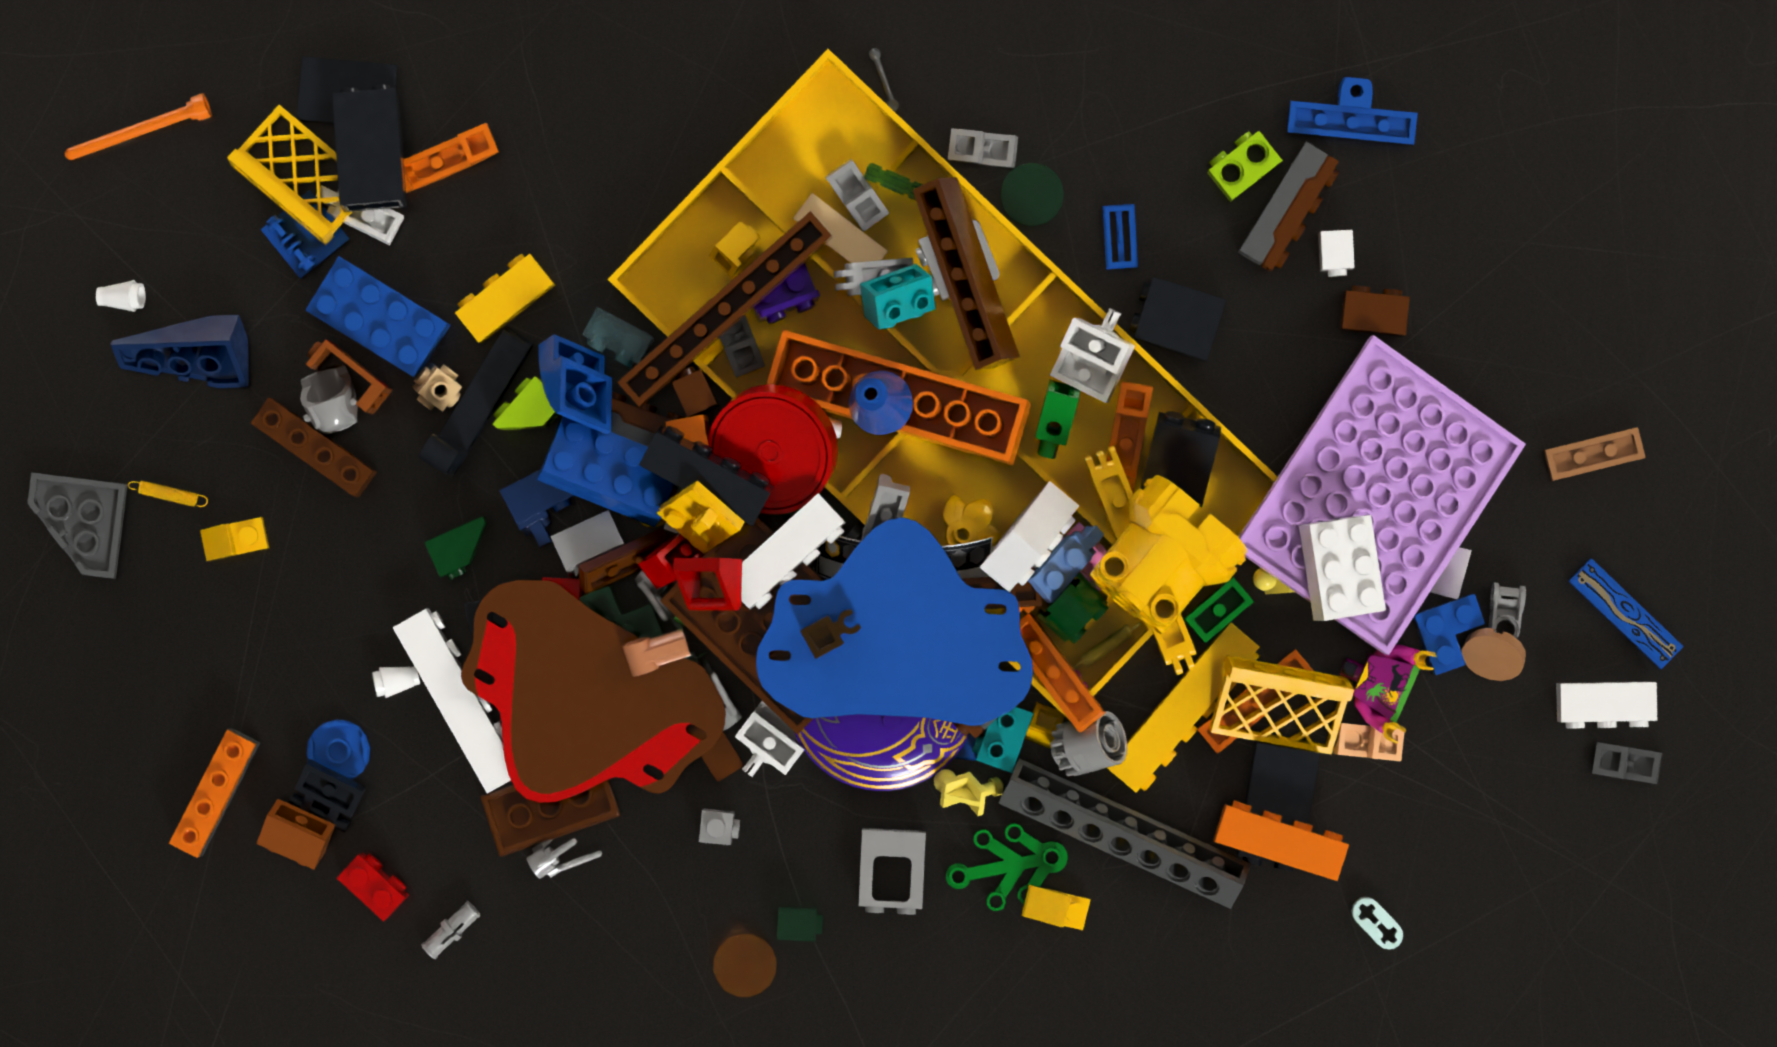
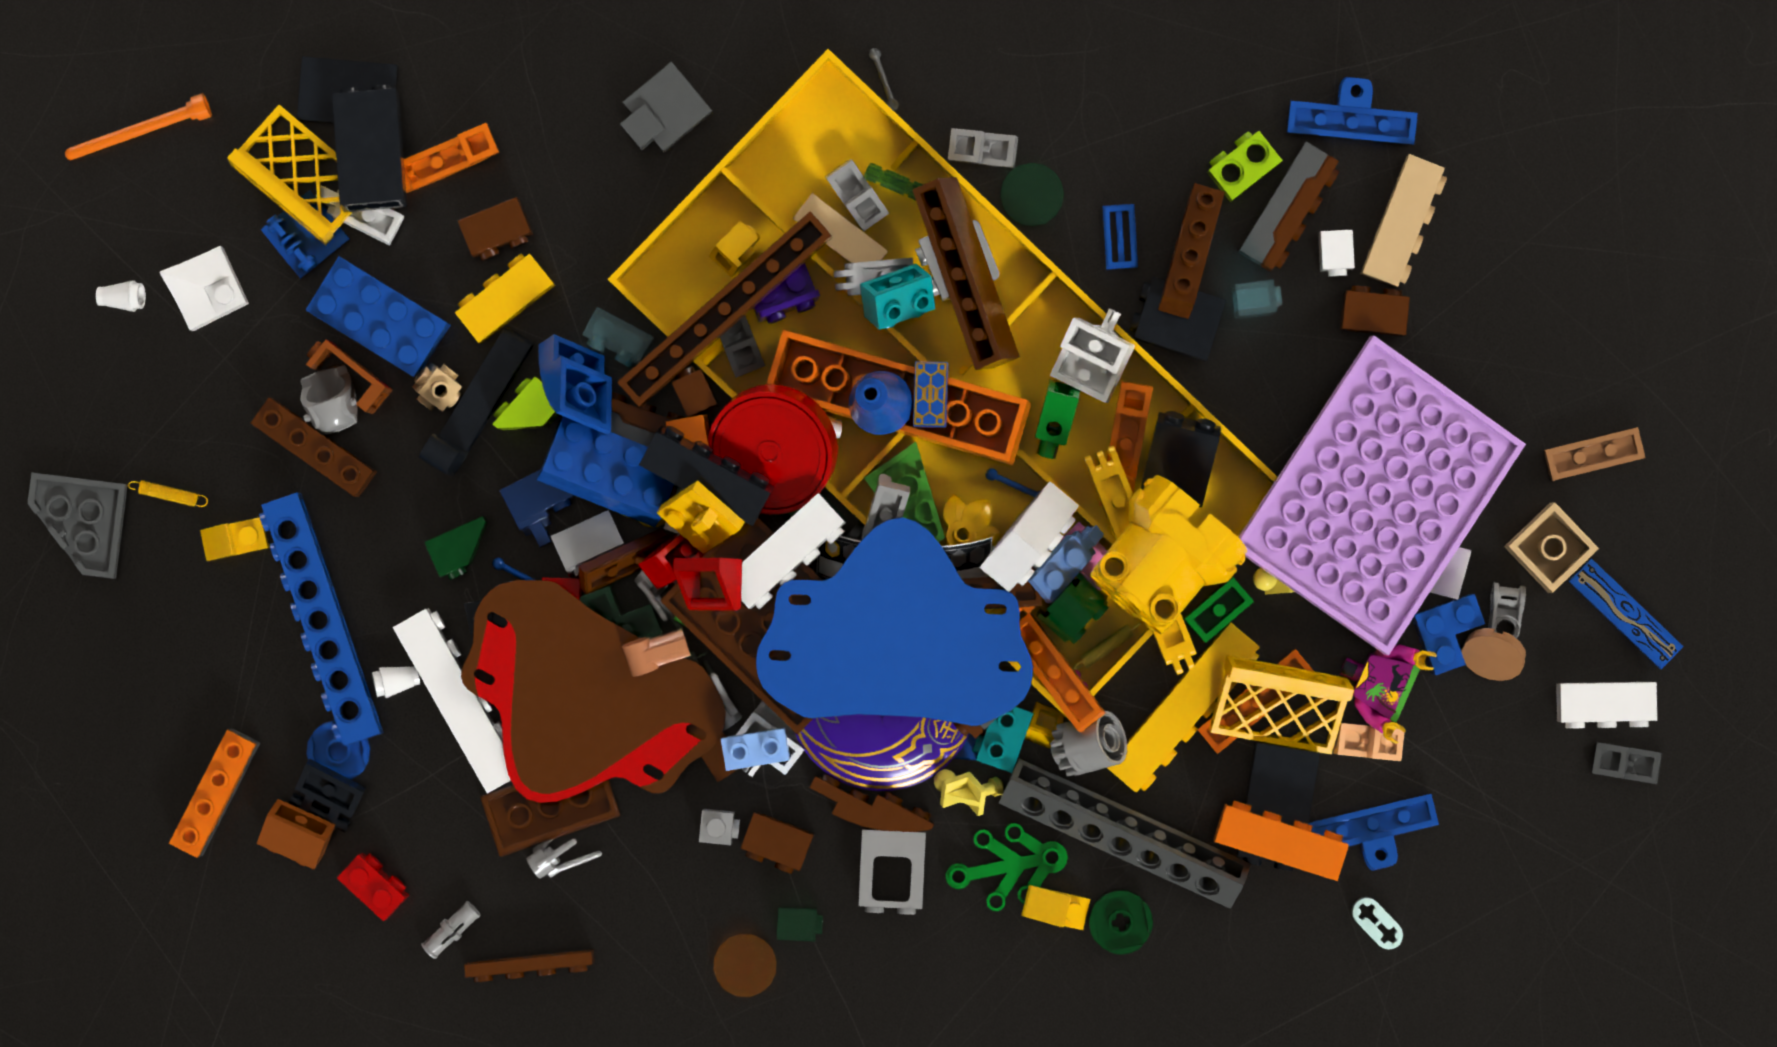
dark blue wedge [111,315,249,388] -> none
dark brown plate [800,608,861,659] -> none
white brick [1299,515,1386,621] -> none
none -> white plate [160,246,249,331]
none -> blue brick [259,492,384,746]
none -> reddish brown piece [458,197,534,261]
none -> reddish brown plate [464,949,594,982]
none -> blue hinge [492,557,535,580]
none -> dark grey piece [620,61,713,153]
none -> light blue brick [721,727,791,771]
none -> reddish brown piece [741,811,814,874]
none -> reddish brown slope [809,773,934,832]
none -> bright green wing [864,442,945,542]
none -> blue tile [913,361,949,428]
none -> blue hinge [985,468,1041,498]
none -> dark green plate [1089,890,1153,954]
none -> reddish brown brick [1158,183,1225,319]
none -> clear light blue piece [1231,279,1282,319]
none -> blue plate [1308,794,1439,871]
none -> tan brick [1360,154,1447,288]
none -> tan brick [1504,502,1599,593]

